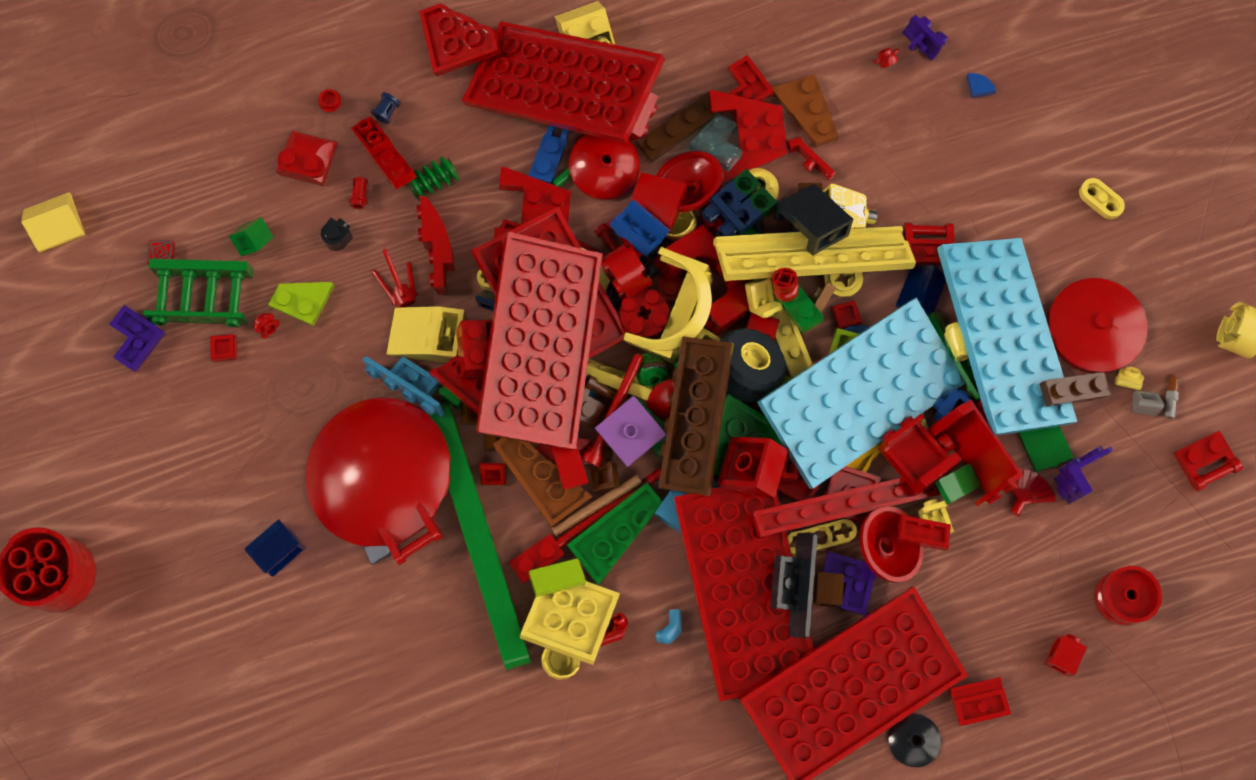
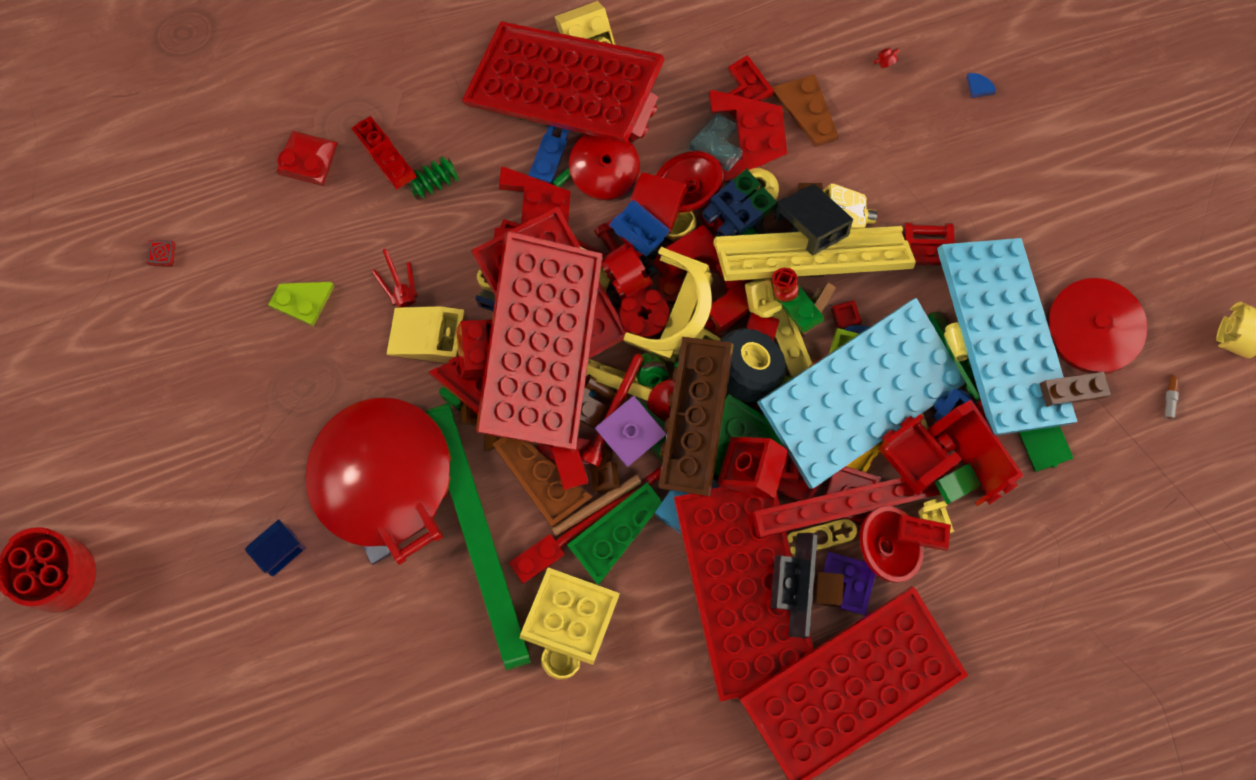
light yellow slope [21,192,85,253] -> none
dark purple plate [109,305,166,373] -> none
green fence [143,259,253,328] -> none
red tile [210,334,237,362] -> none
green panel [229,217,273,257] -> none
red plate [254,313,280,339] -> none
red plate [318,89,342,113] -> none
black plate [321,218,353,251] -> none
red pin [349,177,368,209] -> none
dark azure bracket [362,356,444,418] -> none
dark blue bush [371,92,401,124] -> none
red slope [417,196,456,295] -> none
red plate [419,3,501,77] -> none
red slope [480,463,507,485] -> none
lime tile [529,558,586,597] -> none
red arm [601,612,628,647] -> none
reddish brown plate [637,89,724,163] -> none
dark azure arm [655,609,682,645] -> none
red piece [786,137,835,181] -> none
light yellow gear [824,272,863,298] -> none
black dish [888,714,941,767] -> none
clear blue panel [896,265,946,315] -> none
dark purple hips [902,15,948,61] -> none
red plate [949,677,1011,726] -> none
red hand [1011,468,1056,516] -> none
red brick [1044,634,1088,677] -> none
dark purple bracket [1053,446,1113,504] -> none
light yellow plate [1079,178,1125,220] -> none
red wheel [1094,565,1162,626] -> none
light yellow plate [1115,366,1144,390] -> none
light grey slope [1132,390,1164,416] -> none
red plate [1173,430,1243,492] -> none

